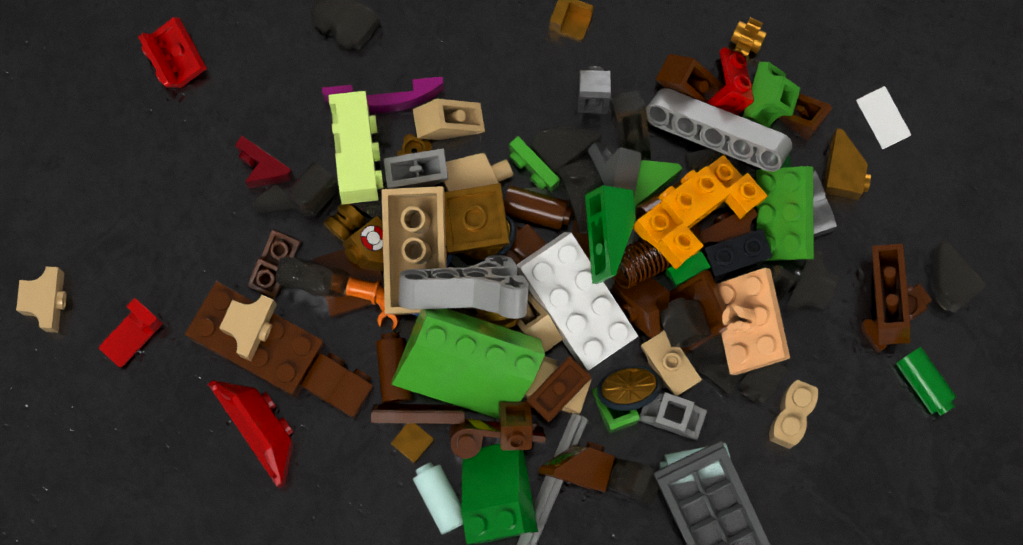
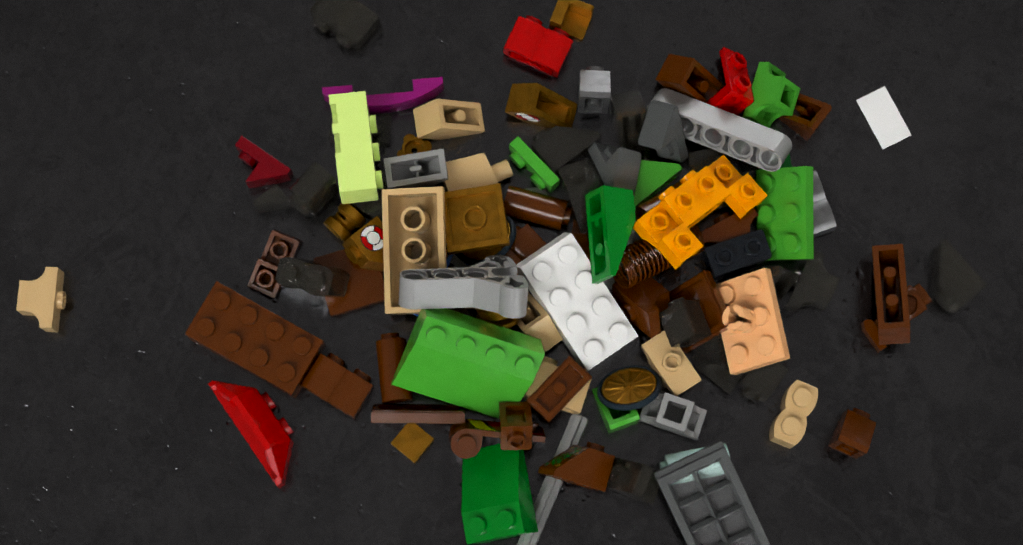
red bracket [99,298,163,368] -> none
red bracket [138,17,207,88] -> none
tan brick [220,295,277,361] -> none
orange piece [346,276,401,330] -> none
light aqua brick [413,462,463,535] -> none
green piece [665,251,711,290] -> none
pearl gold gear [730,17,767,57] -> none
pearl gold slope [823,128,871,200] -> none
green brick [896,347,957,416] -> none
none -> red brick [503,15,573,78]
none -> pearl gold slope [505,83,578,132]
none -> dark grey slope [638,100,689,163]
none -> reddish brown slope [828,408,876,459]

